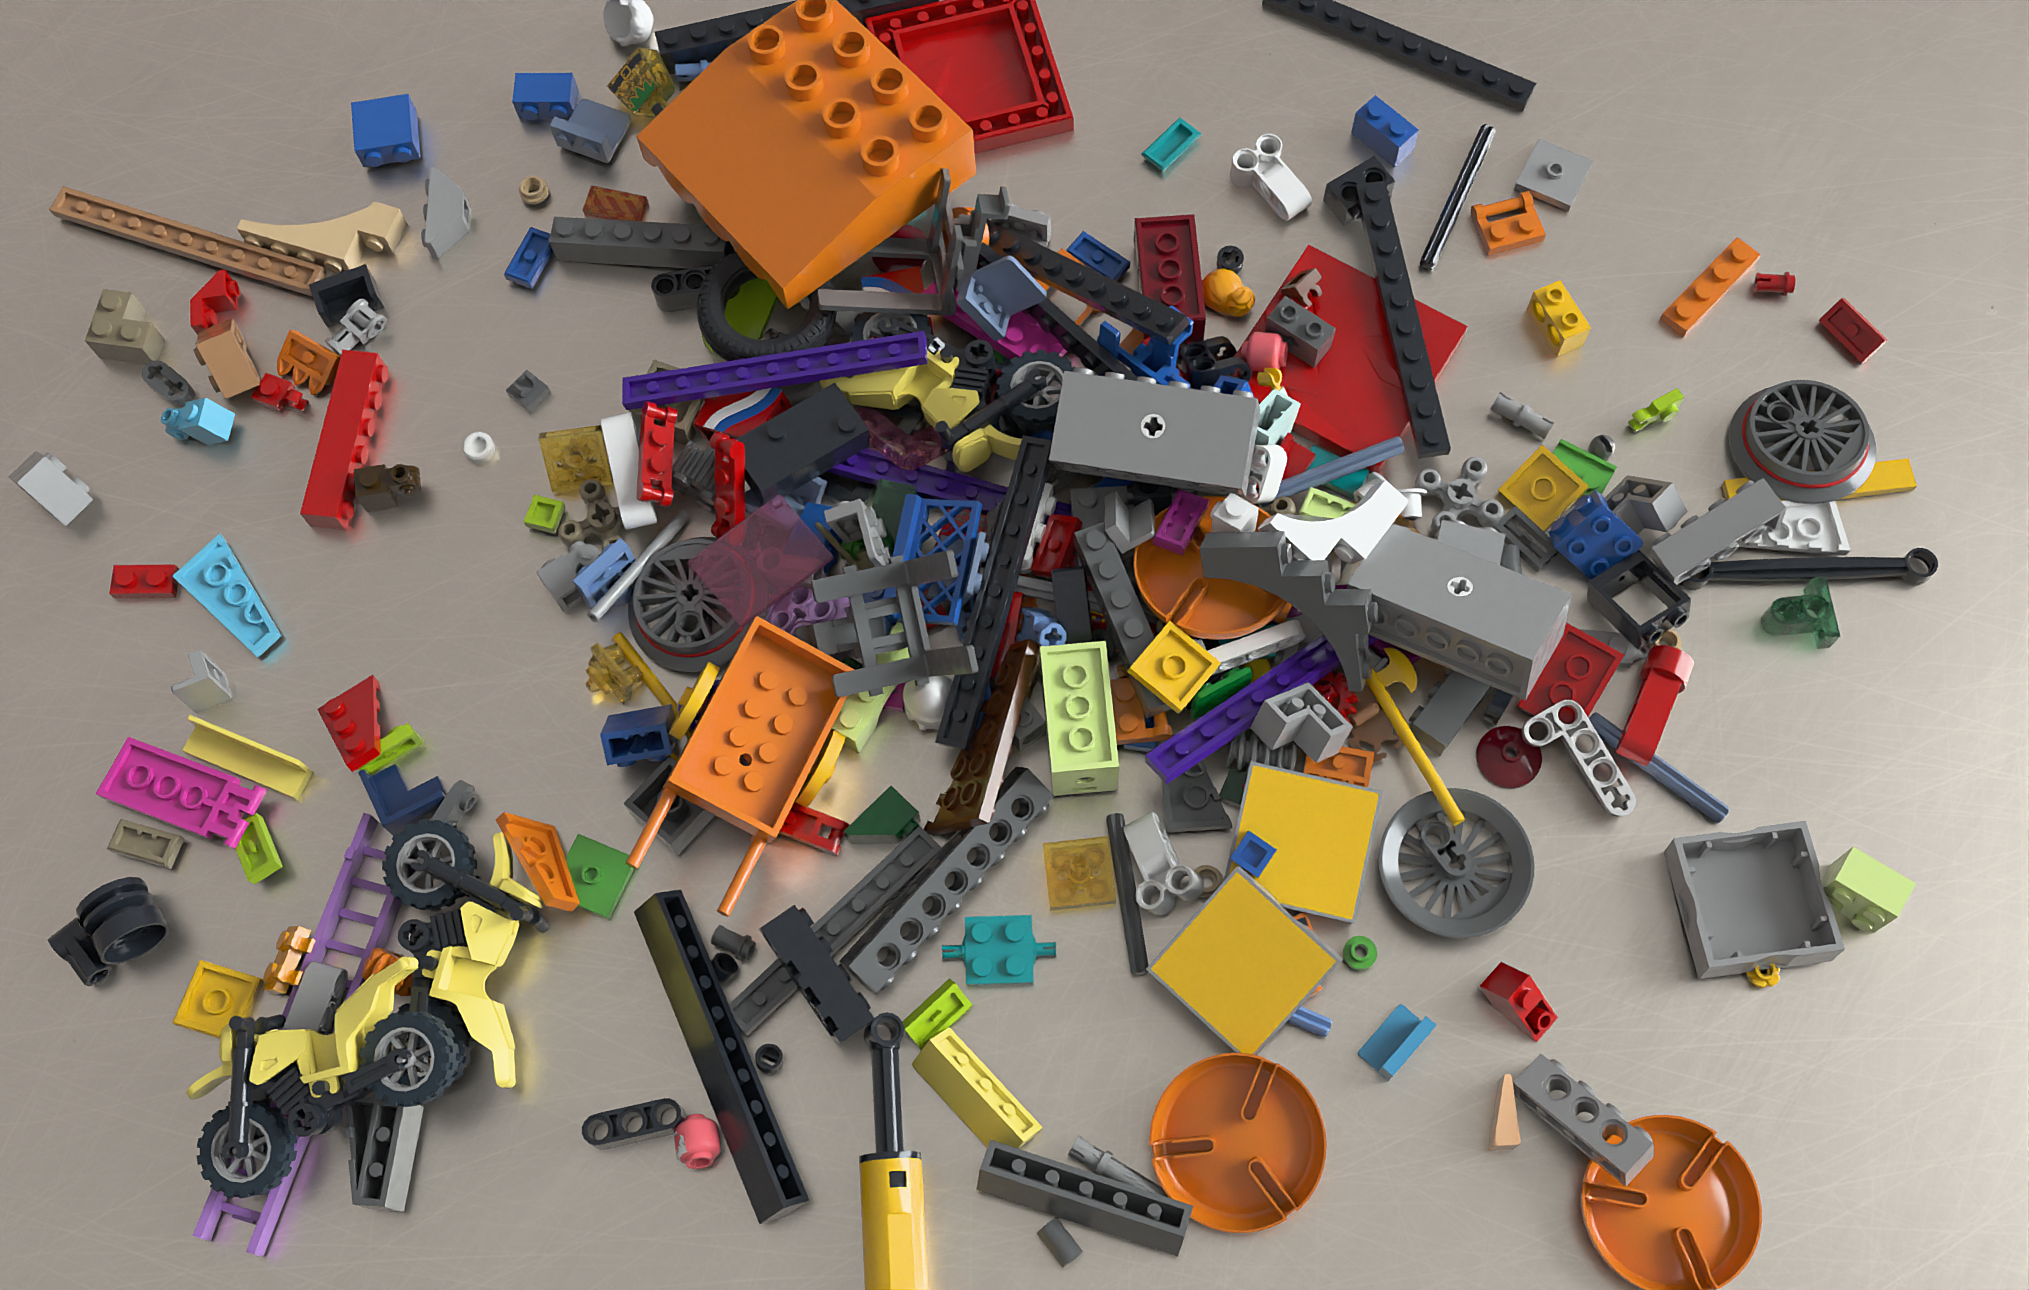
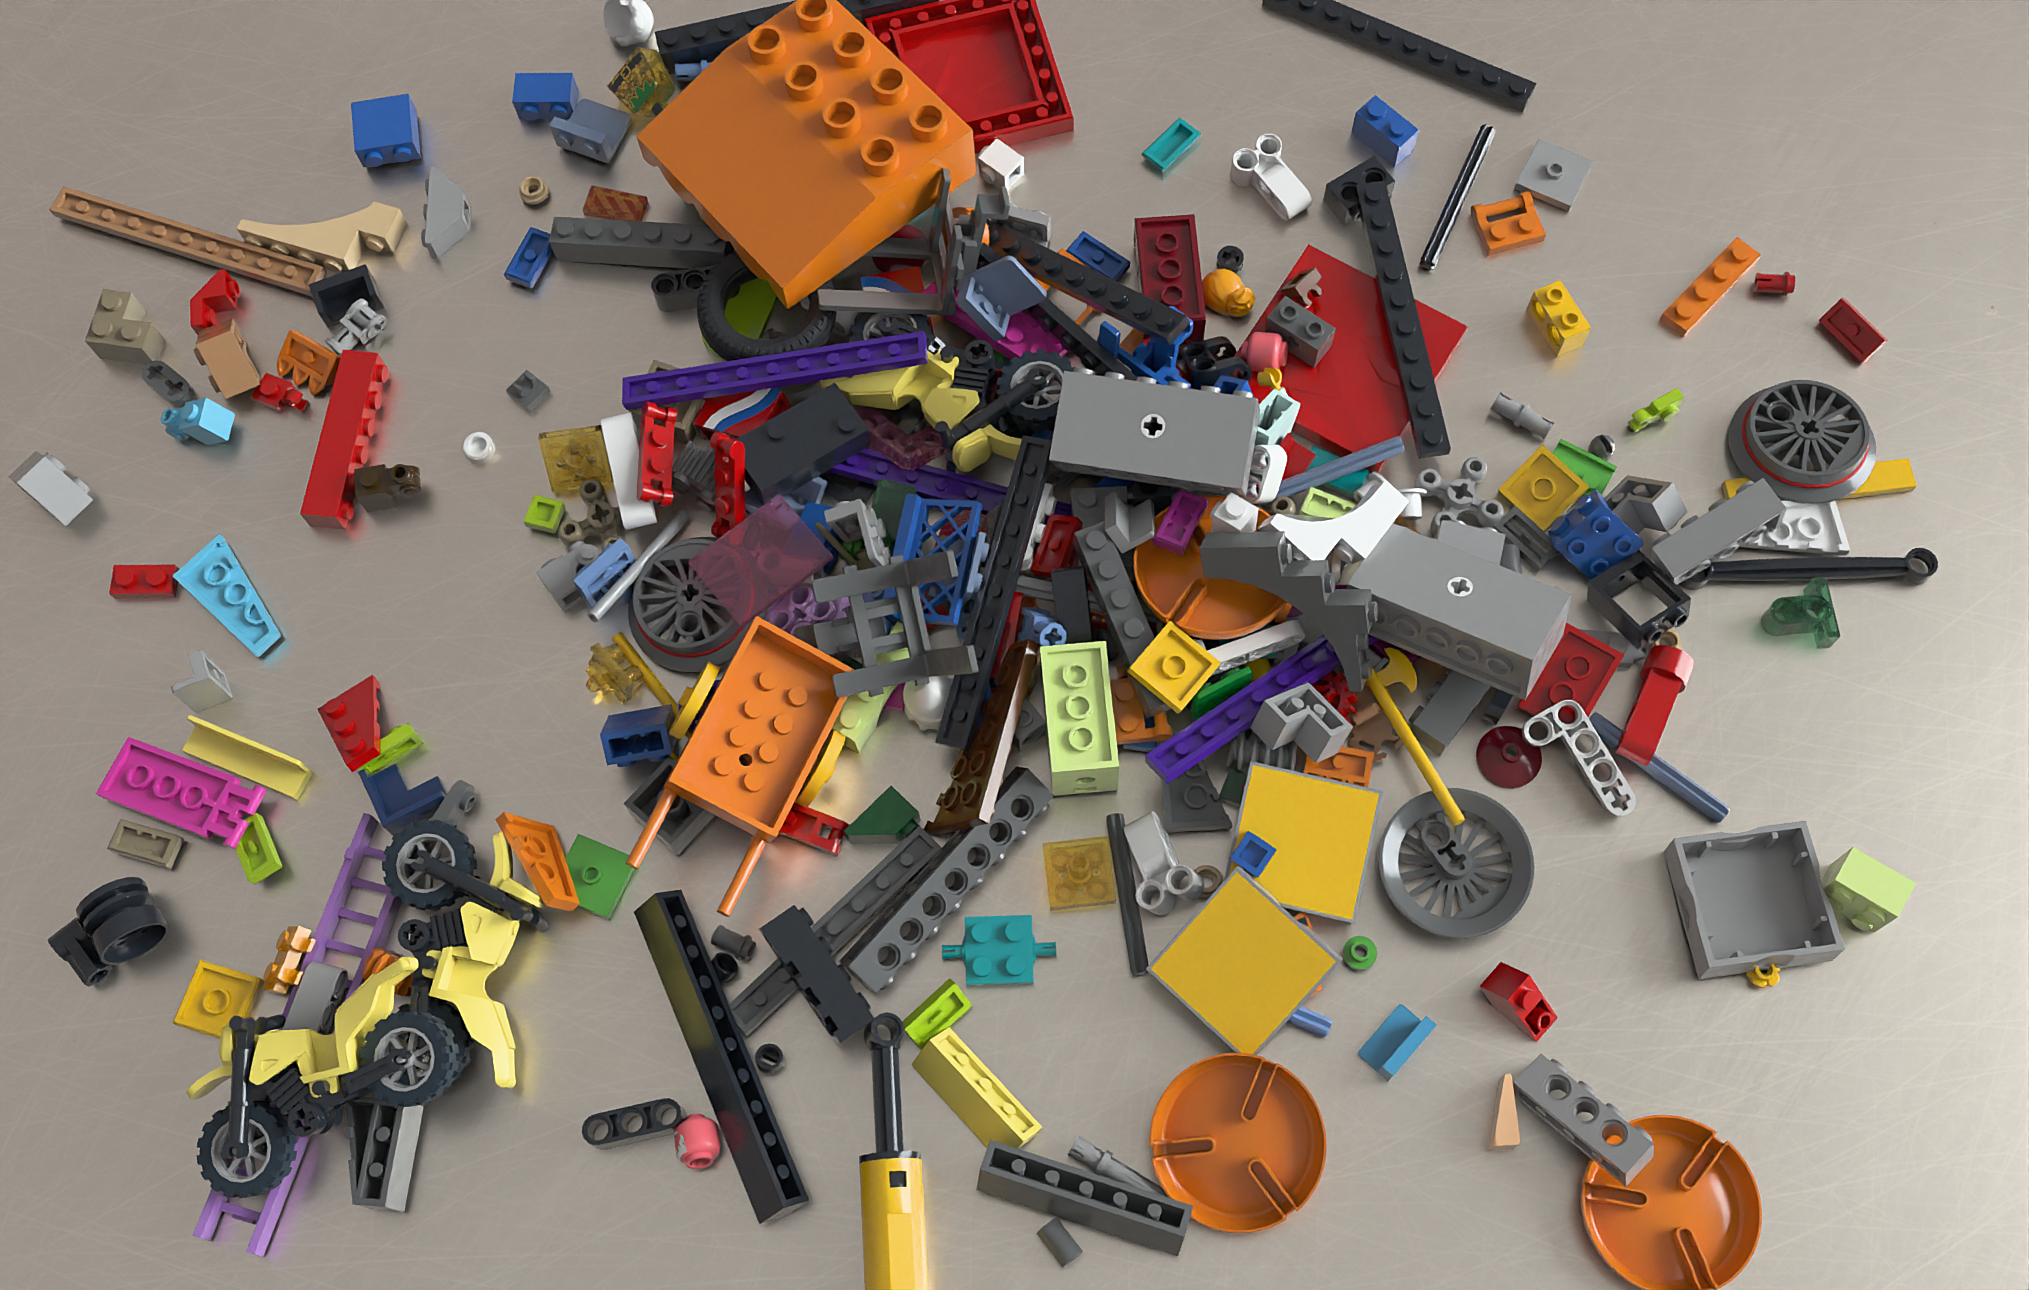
none -> white brick [978,139,1024,191]

